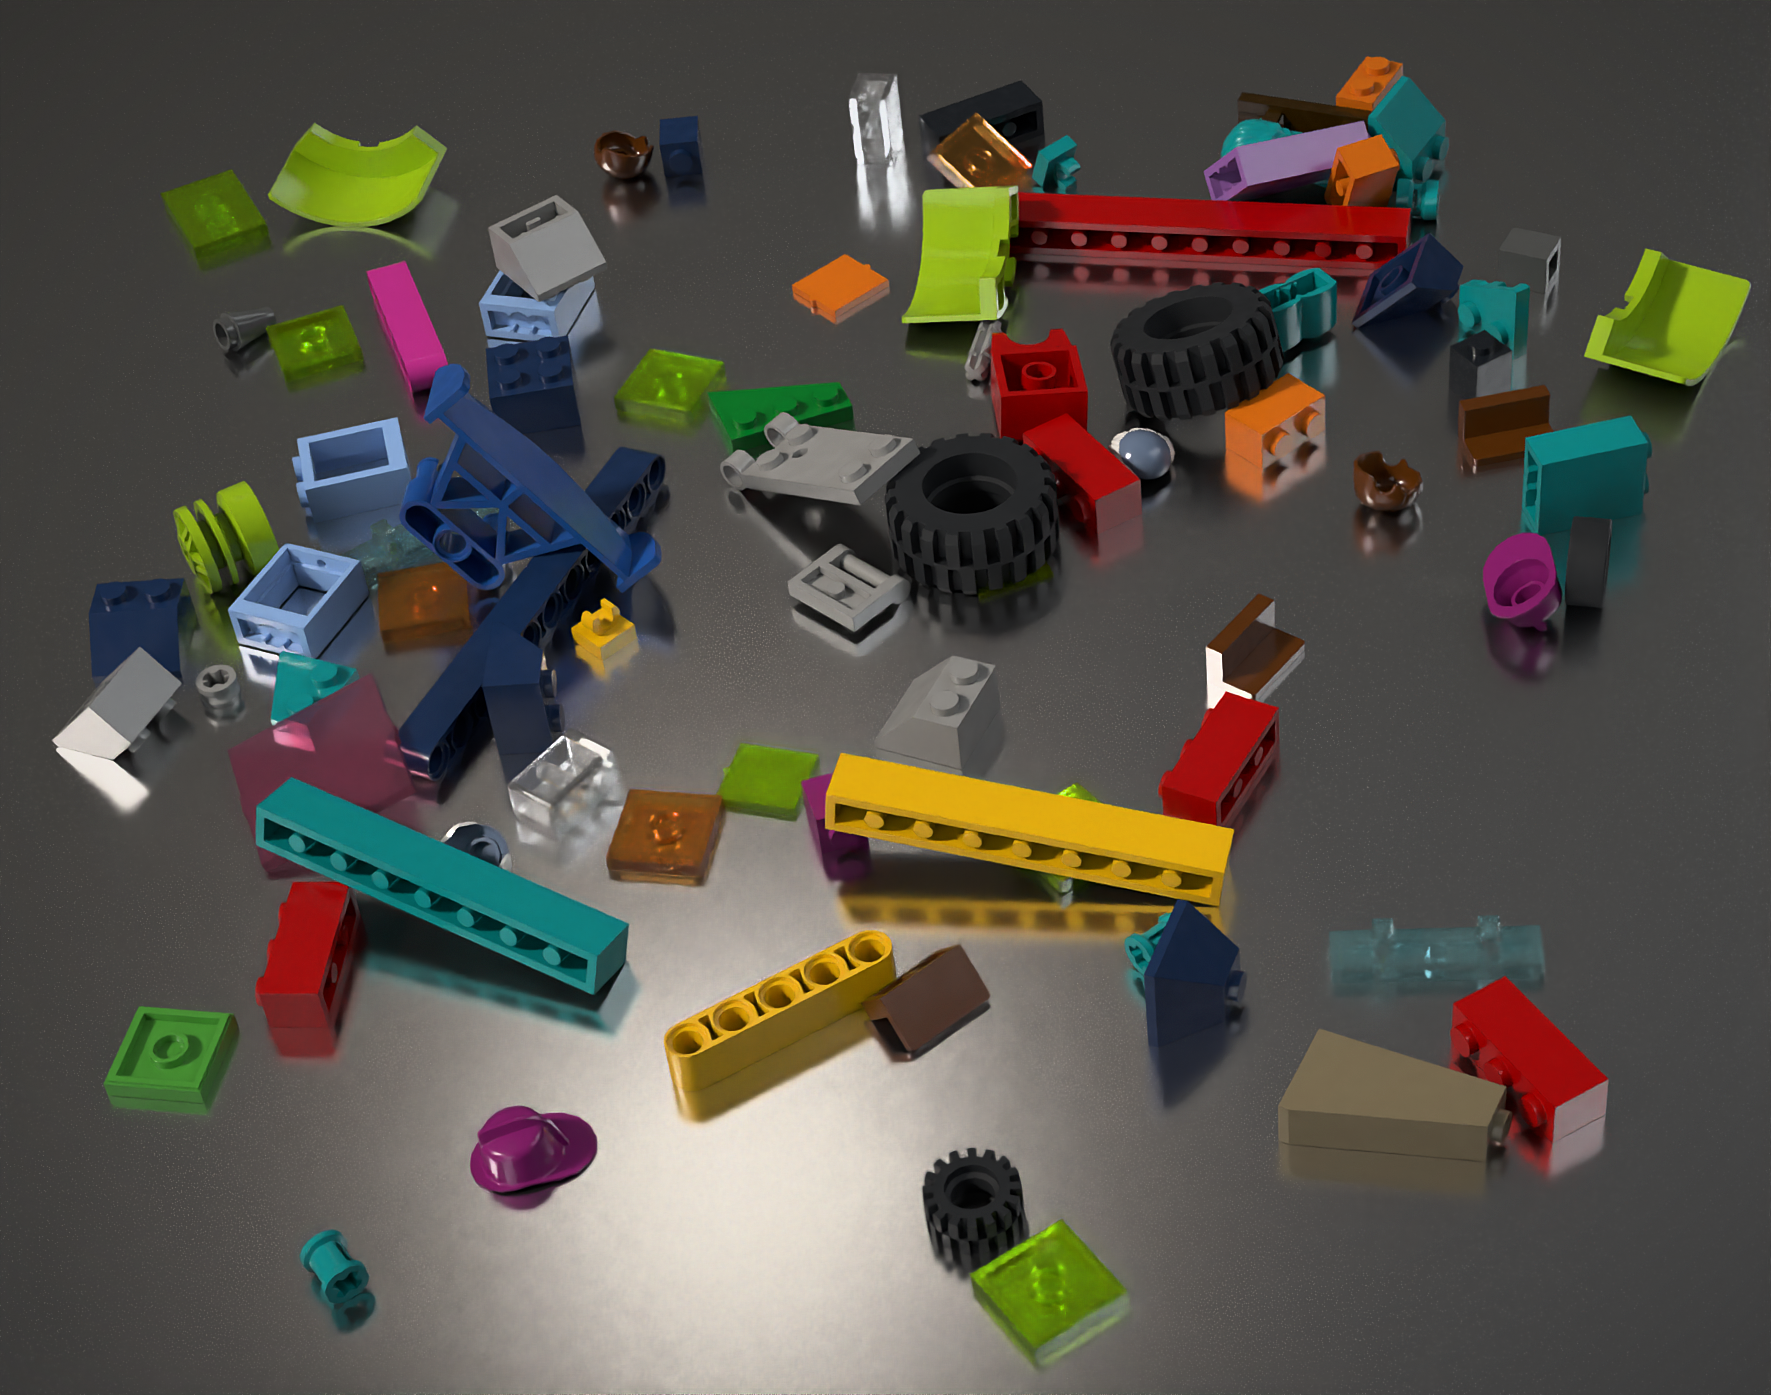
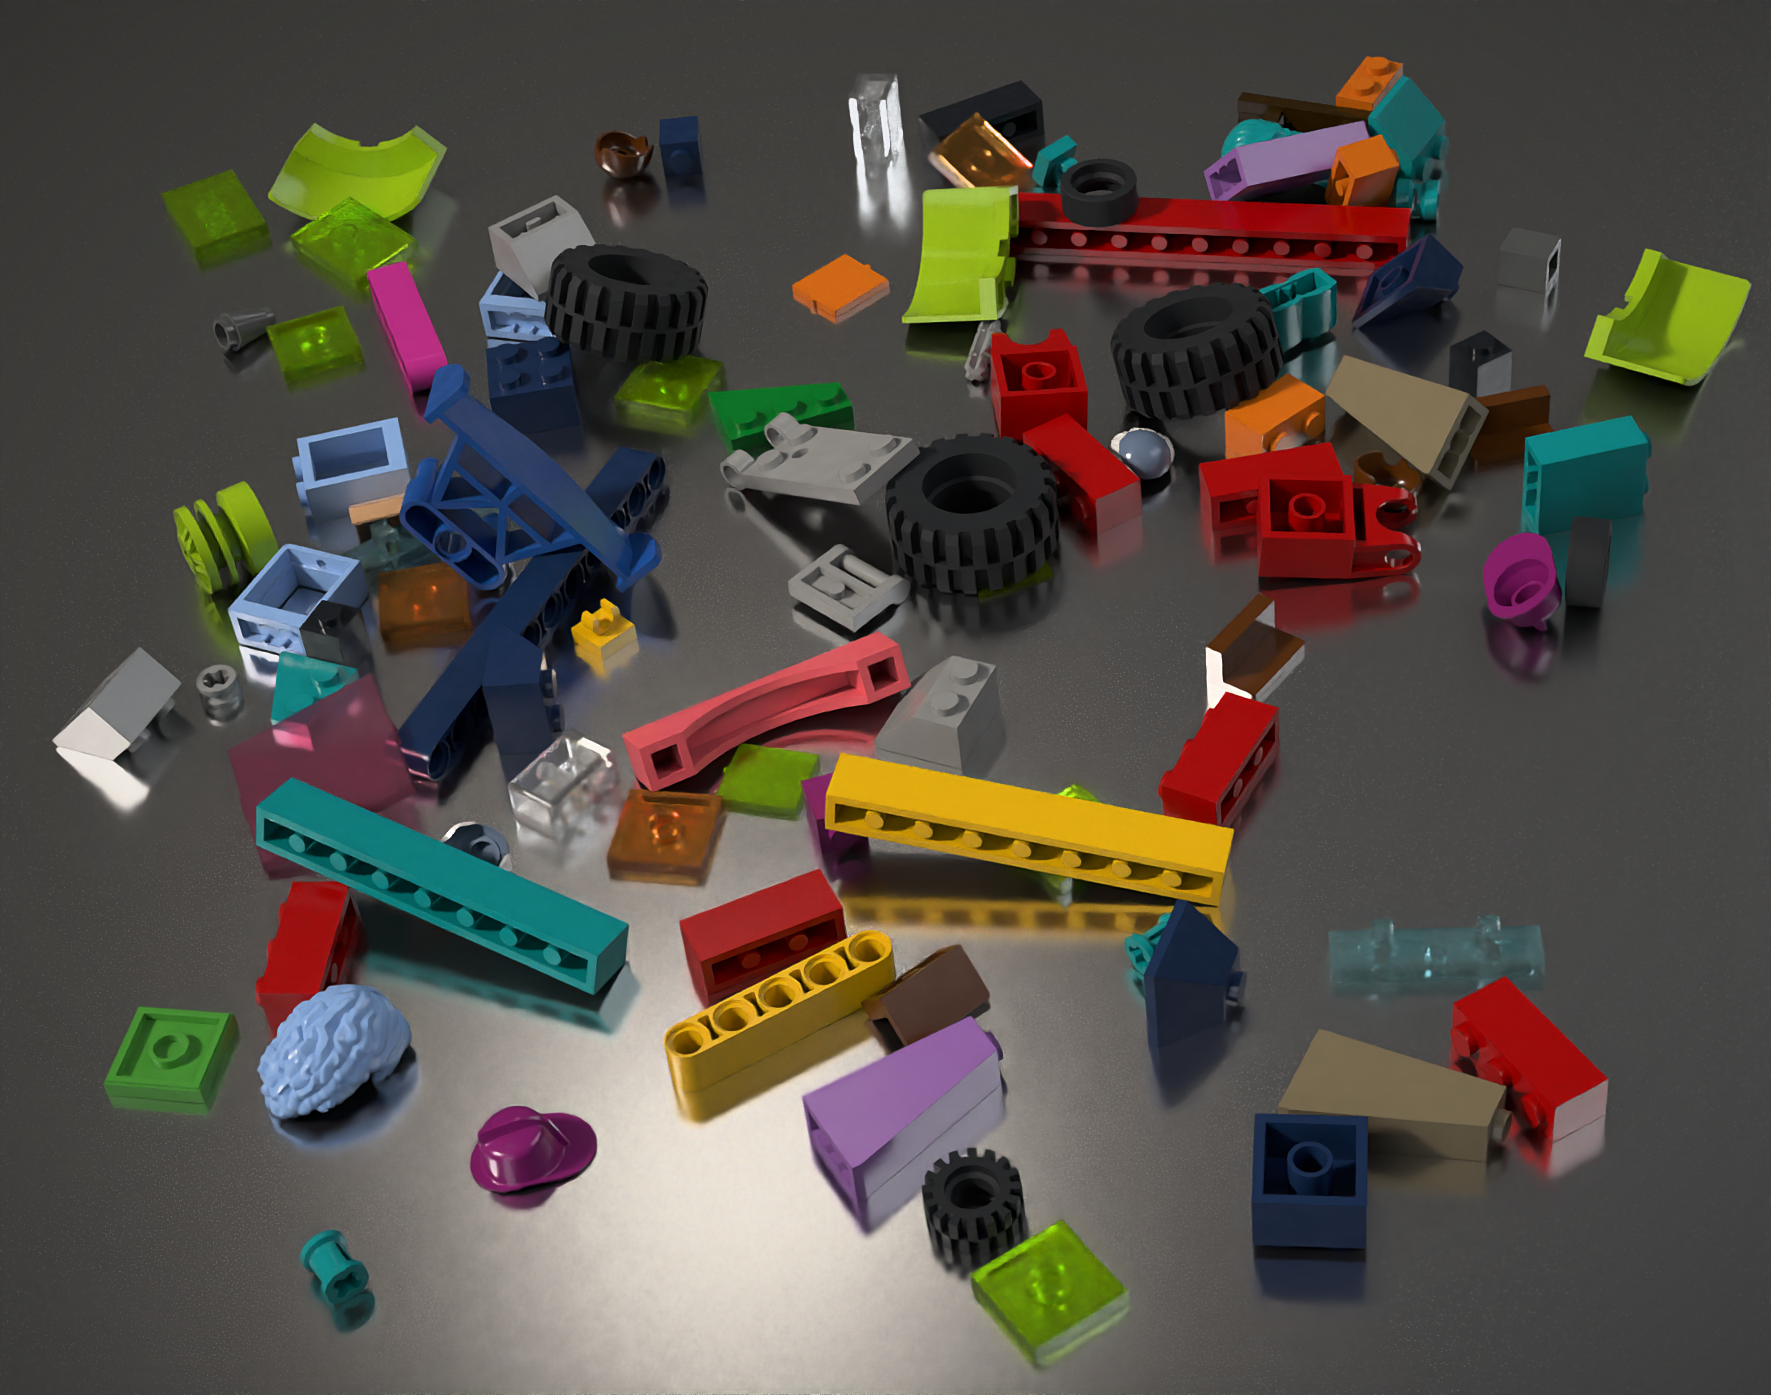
dark blue slope [89,578,197,684] -> none
teal wing [1458,279,1530,360] -> none
none -> light blue hair [257,984,412,1119]
none -> clear neon green tile [289,196,421,292]
none -> black brick [299,600,372,669]
none -> light nougat tile [349,493,405,525]
none -> black tyre [544,244,708,364]
none -> coral arch [622,631,911,792]
none -> red brick [679,868,847,996]
none -> medium lavender slope [802,1016,1003,1203]
none -> black tyre [1060,158,1139,228]
none -> red brick [1199,442,1344,532]
none -> dark blue brick [1251,1113,1368,1249]
none -> red brick [1256,473,1422,579]
none -> dark tan slope [1325,355,1489,491]

